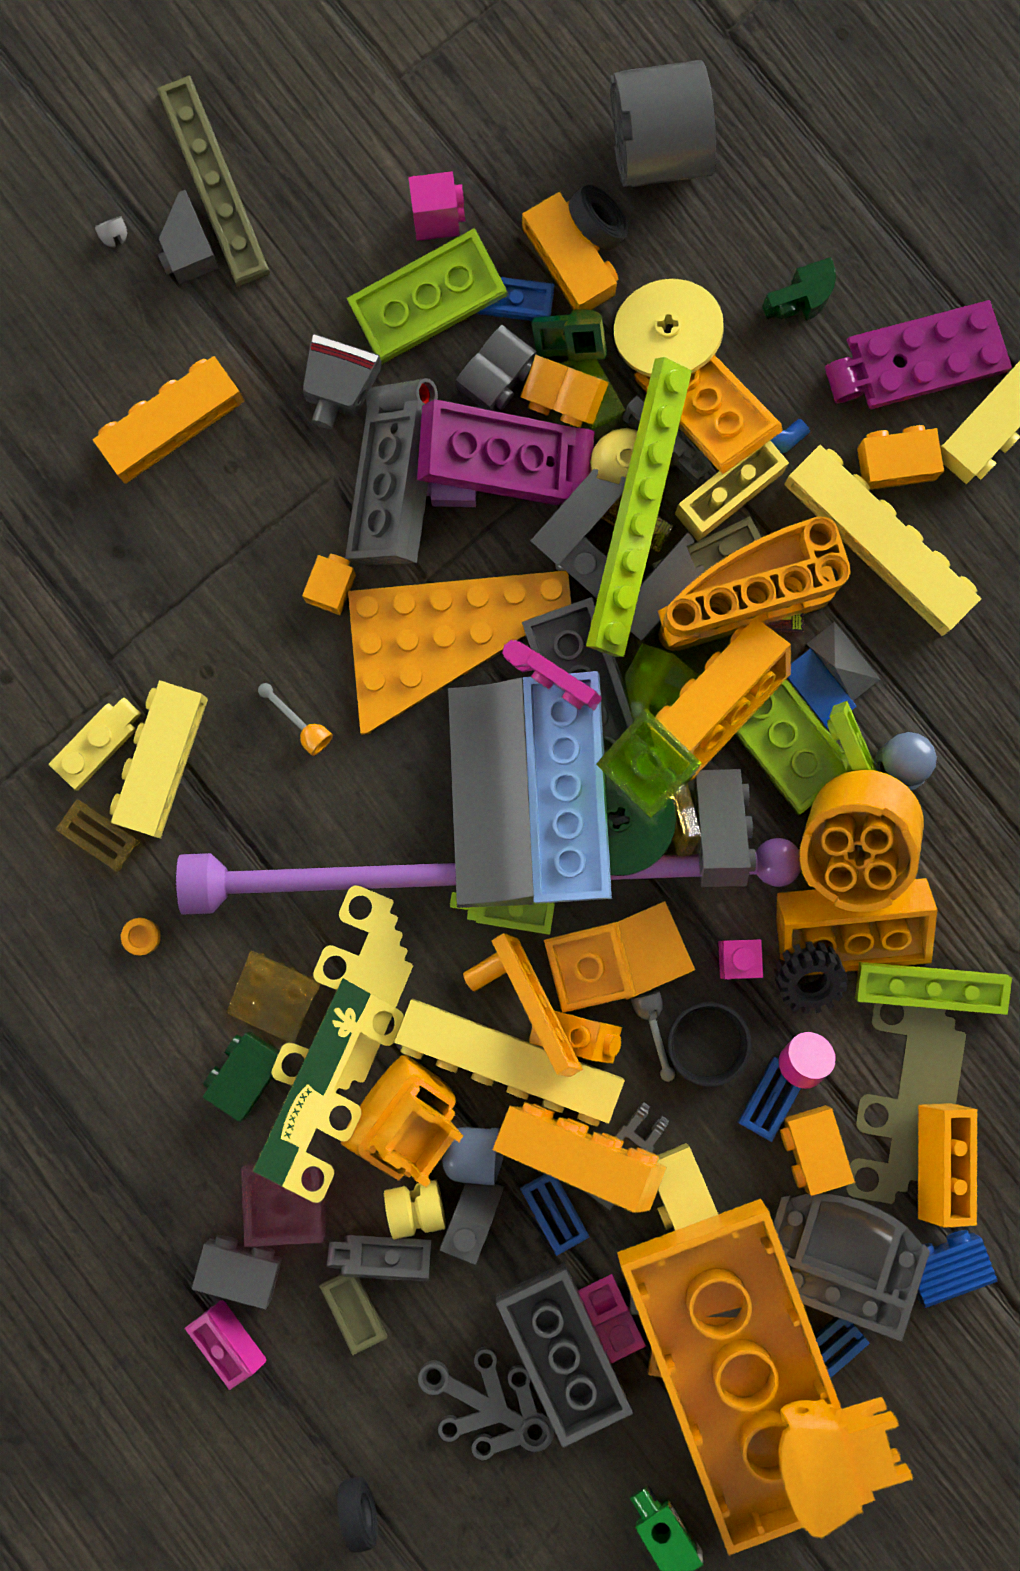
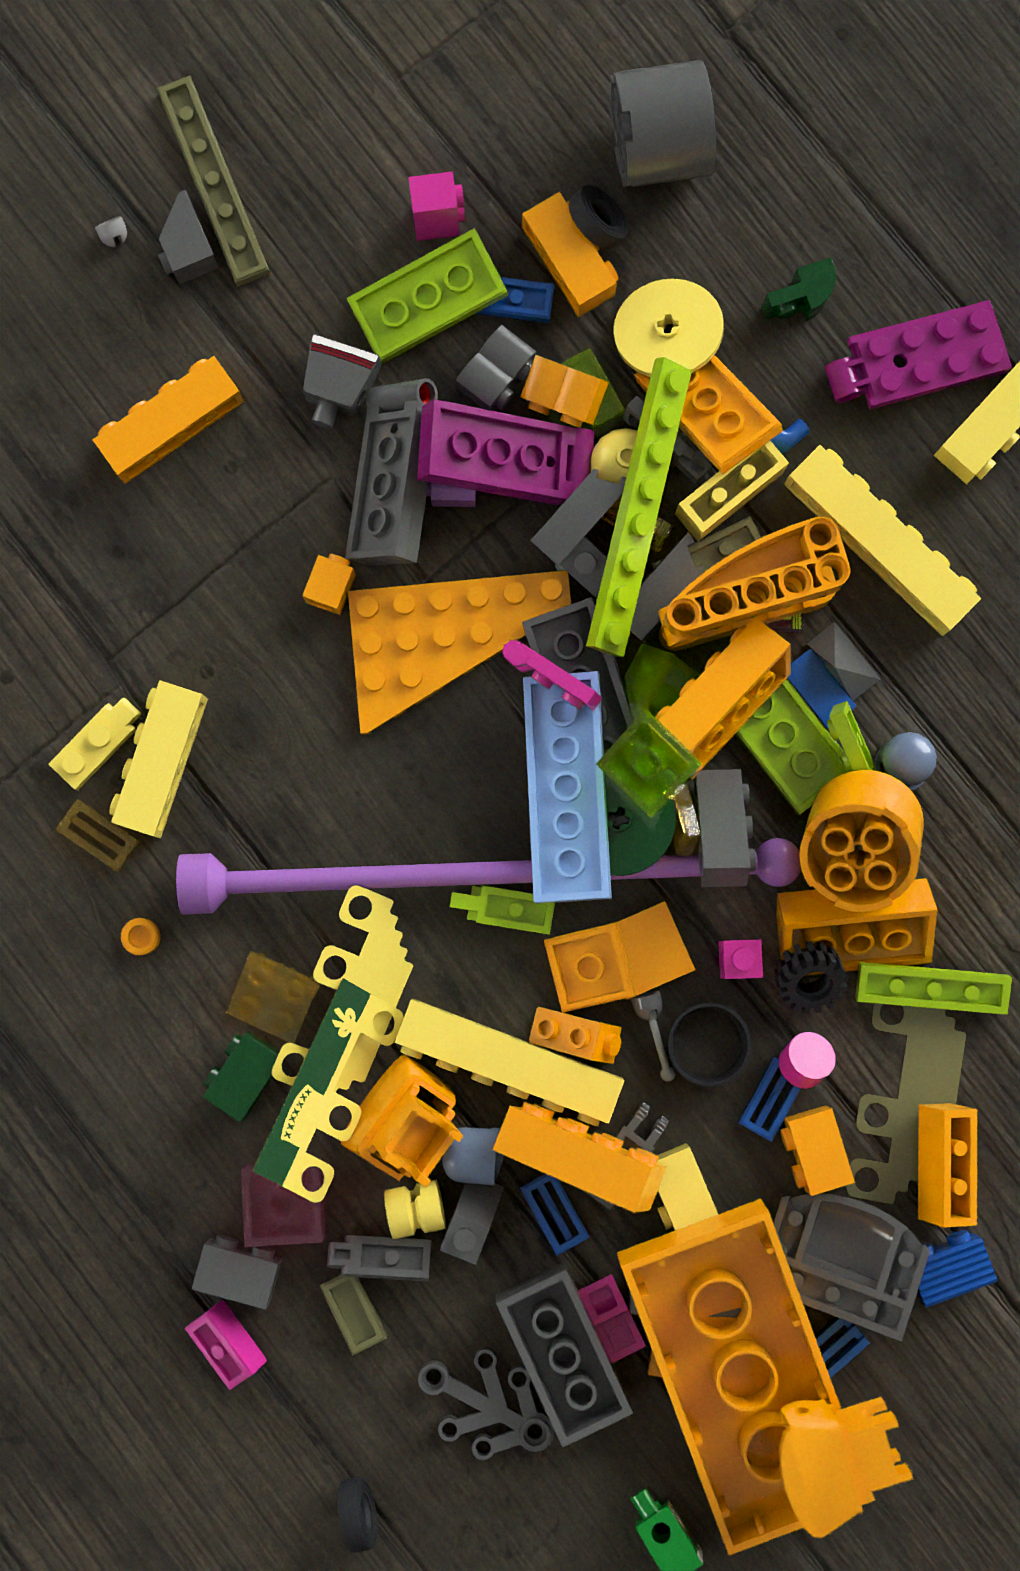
hinge [258,683,333,756] -> none
dark grey arch [448,677,534,908] -> none
light orange piece [463,933,583,1077] -> none
dark green brick [532,309,607,361] -> none
light orange brick [857,425,944,490] -> none

